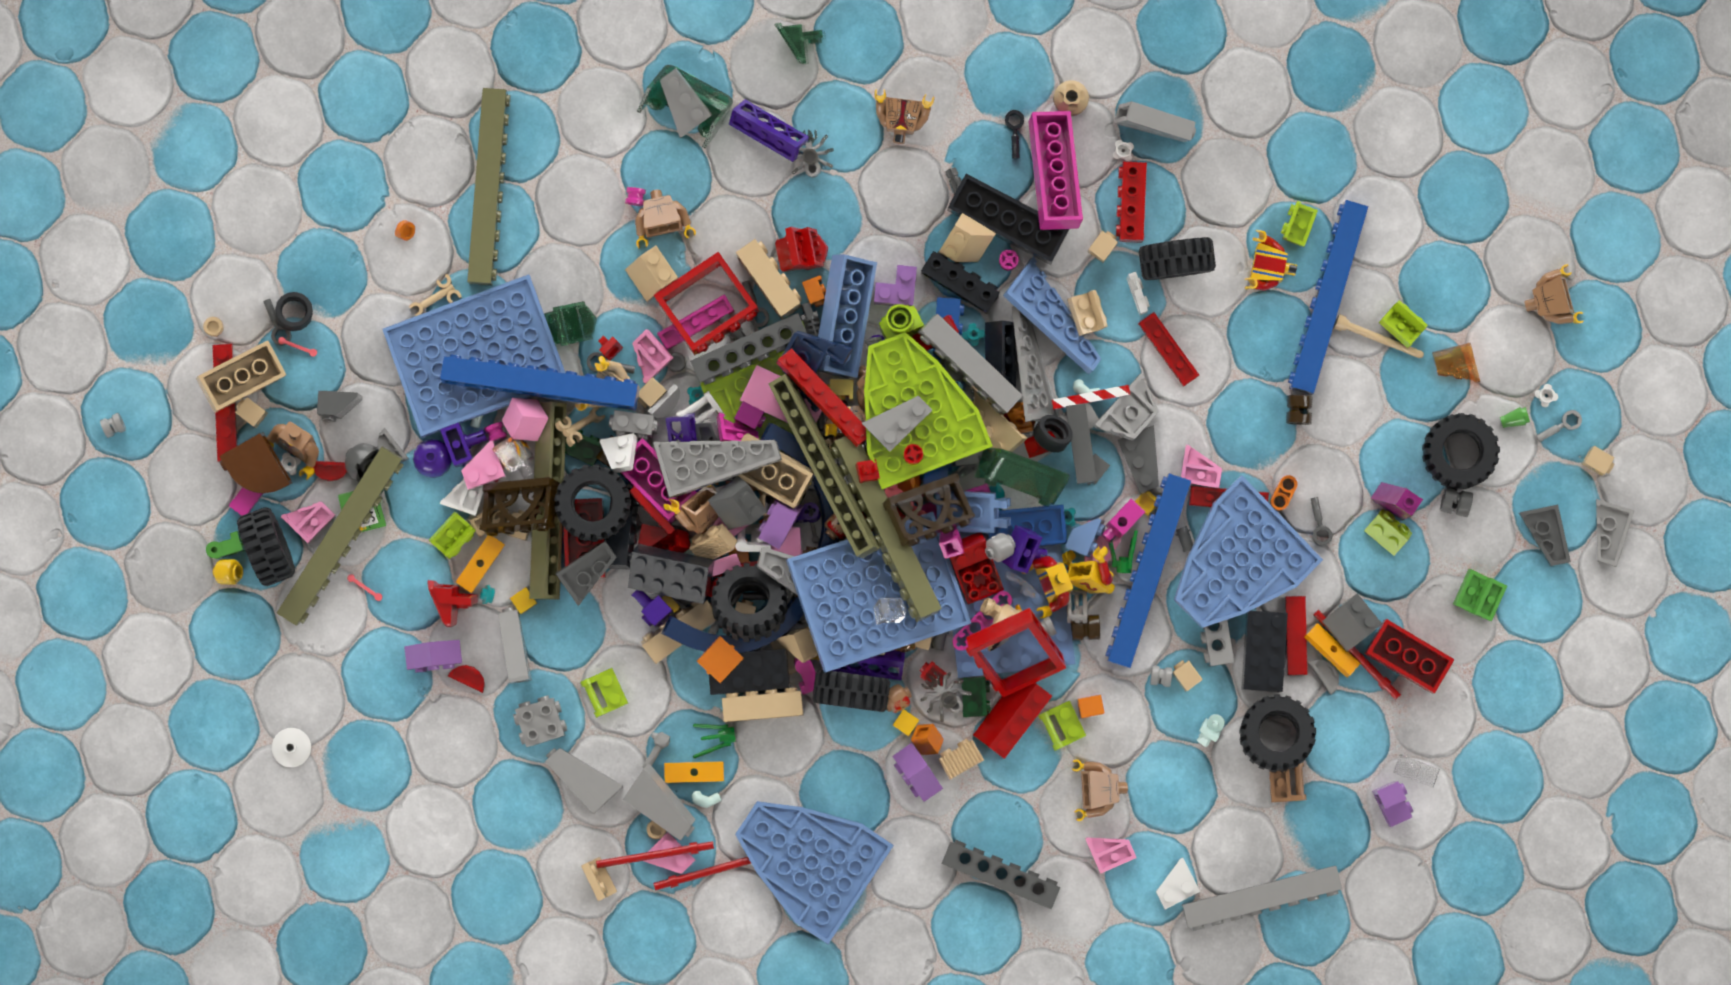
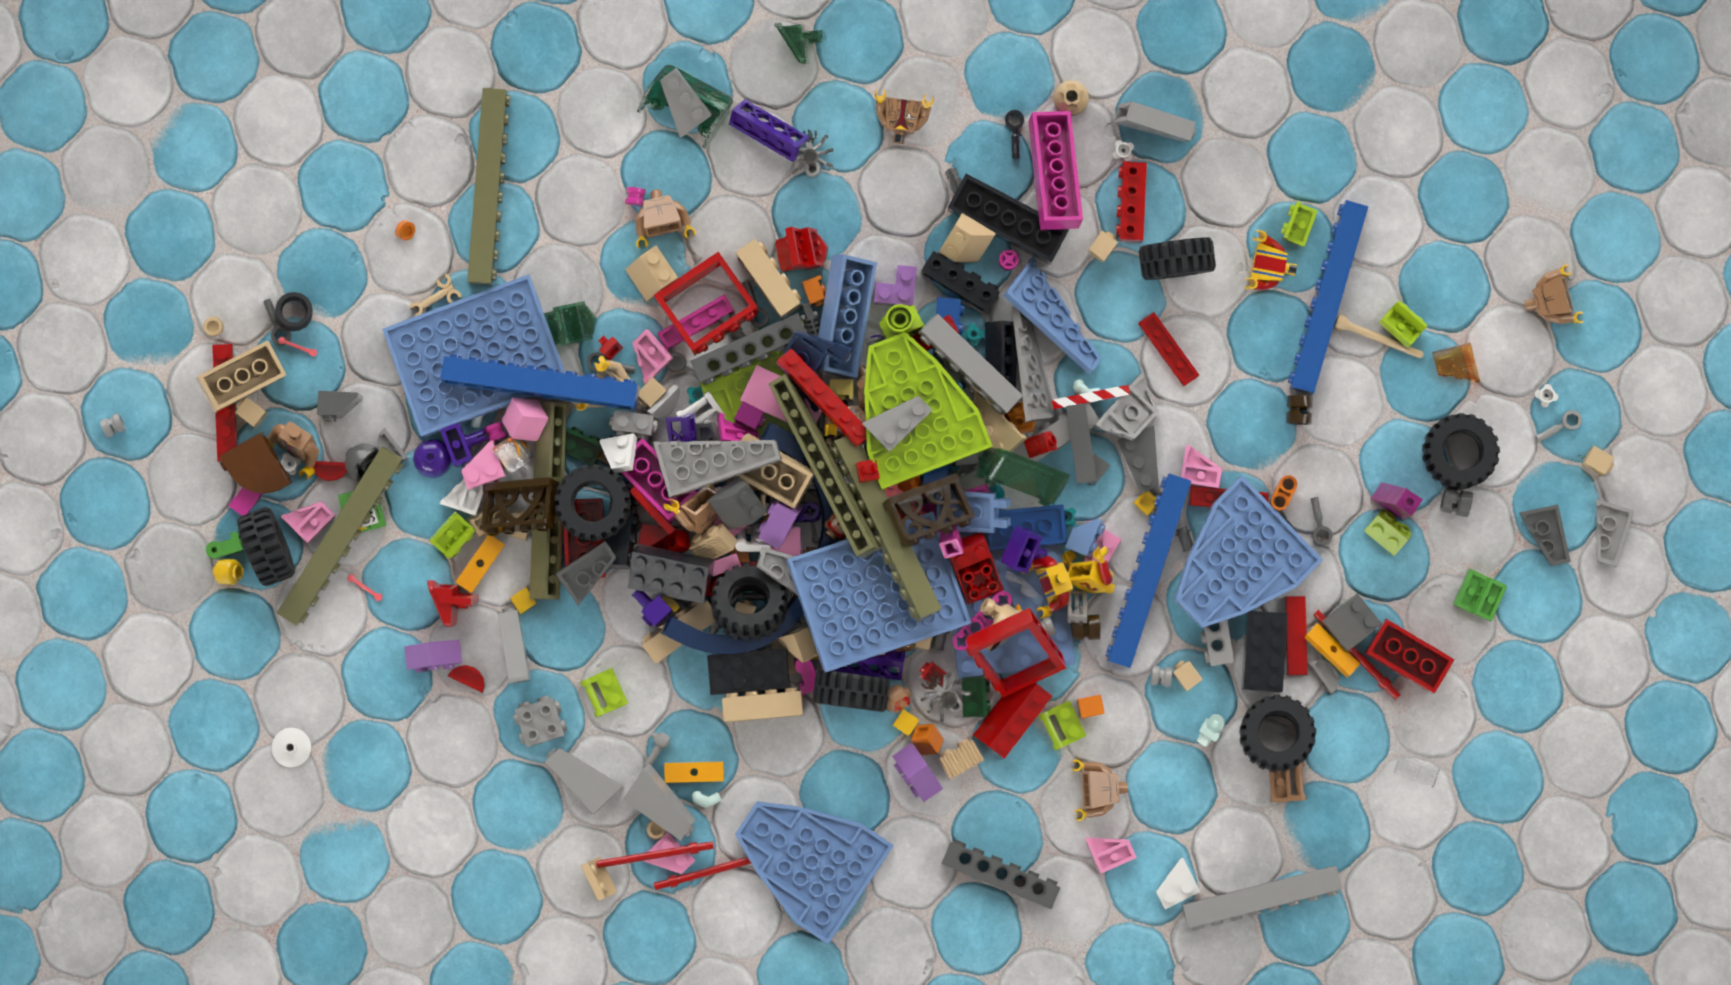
teal plate [480,585,495,604] -> none
tan bar [555,407,605,447] -> none
green plant [693,724,736,758] -> none
orange piece [697,636,744,683] -> none
clear brick [873,598,906,624] -> none
red wheel [903,444,923,465] -> none
light grey head [985,533,1016,562] -> none
black tyre [1033,415,1073,453] -> none
tan bracket [1067,290,1108,336] -> none
dark pink torso [1102,498,1145,543] -> none
green plant [1108,530,1138,573] -> none
white wing [1126,272,1150,315] -> none
medium lavender brick [1372,781,1413,827] -> none
bright green cone [1500,407,1530,428] -> none

